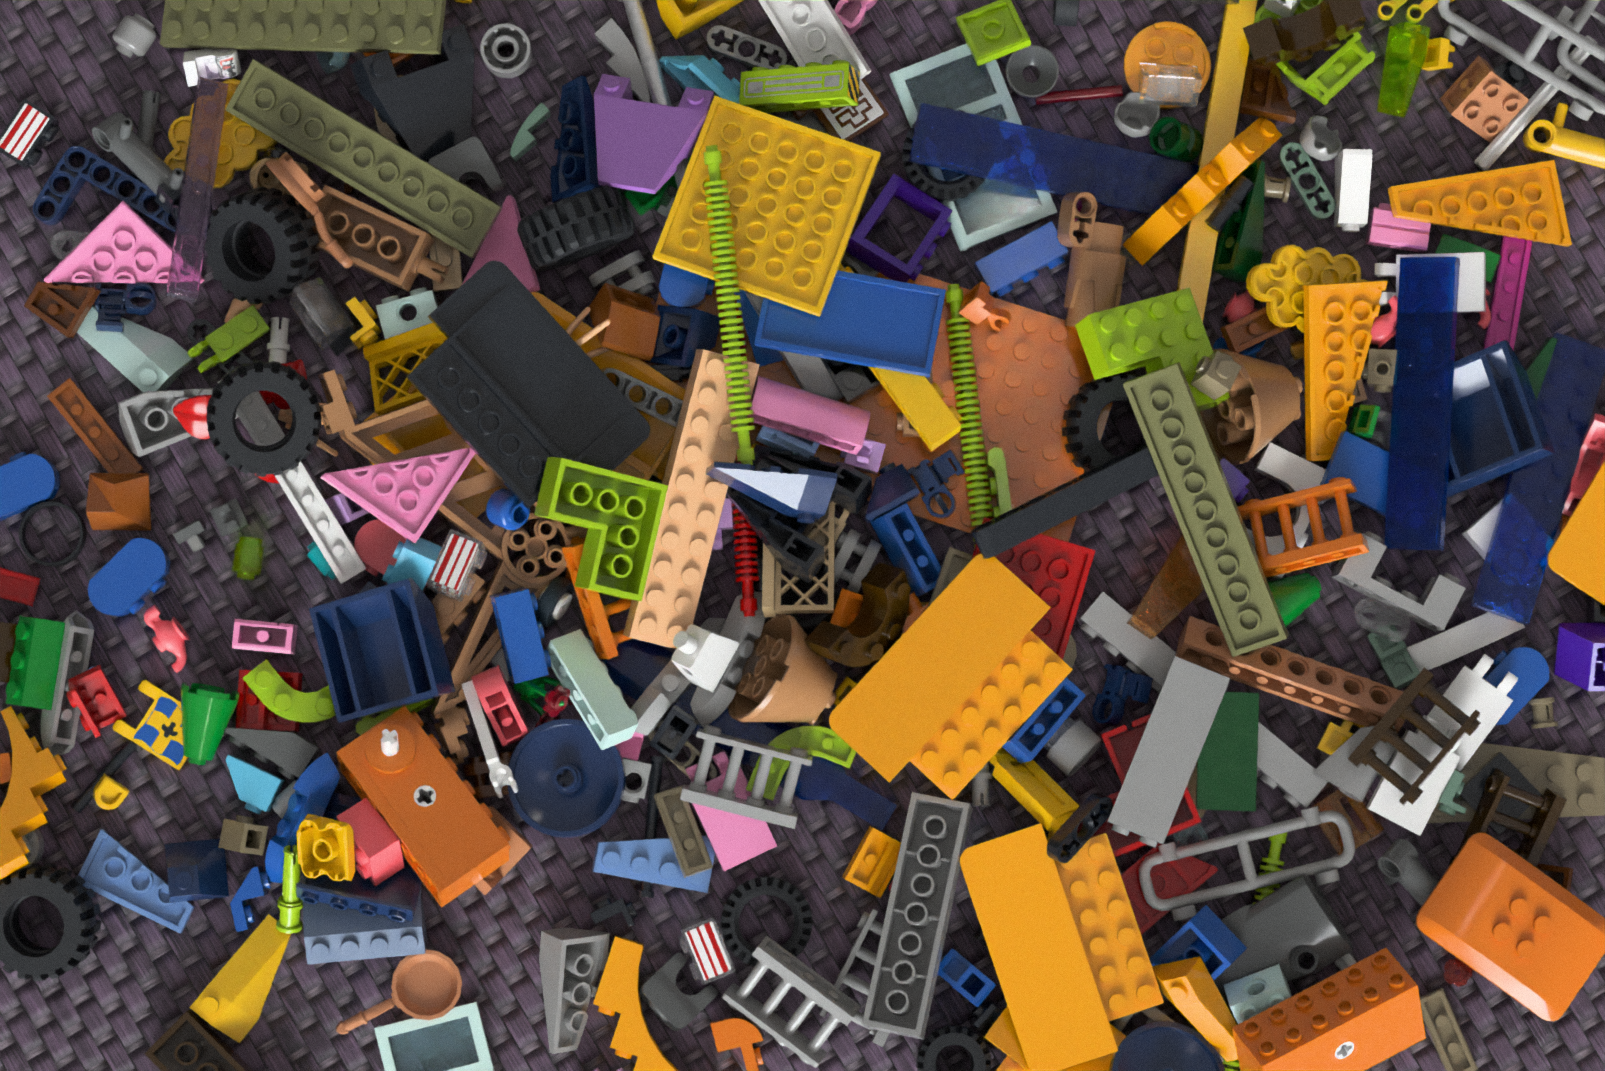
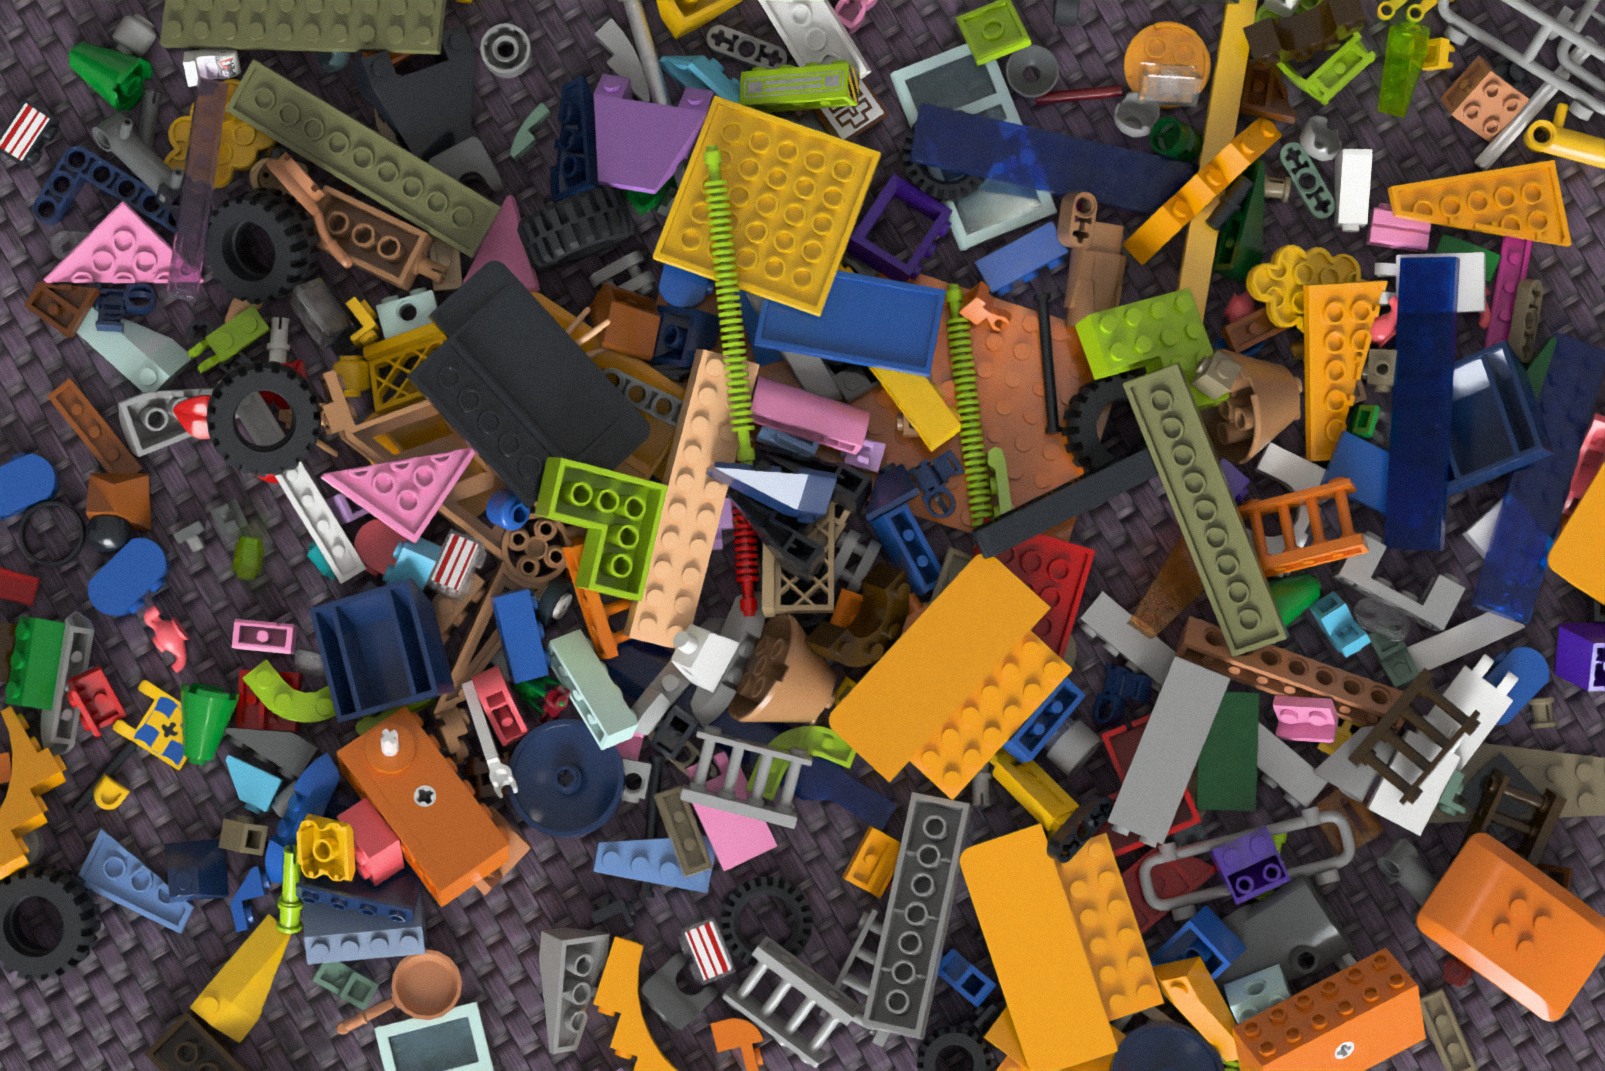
none -> green cone [68,42,152,112]
none -> black hair [85,515,132,553]
none -> clear slope [295,649,325,677]
none -> sand green slope [311,961,379,1010]
none -> yellow head [333,356,371,397]
none -> black bar [1033,293,1062,434]
none -> dark purple slope [1209,826,1291,905]
none -> bright pink bracket [1273,696,1339,743]
none -> medium azure brick [1309,591,1371,658]
none -> dark tan beam [1508,279,1543,363]

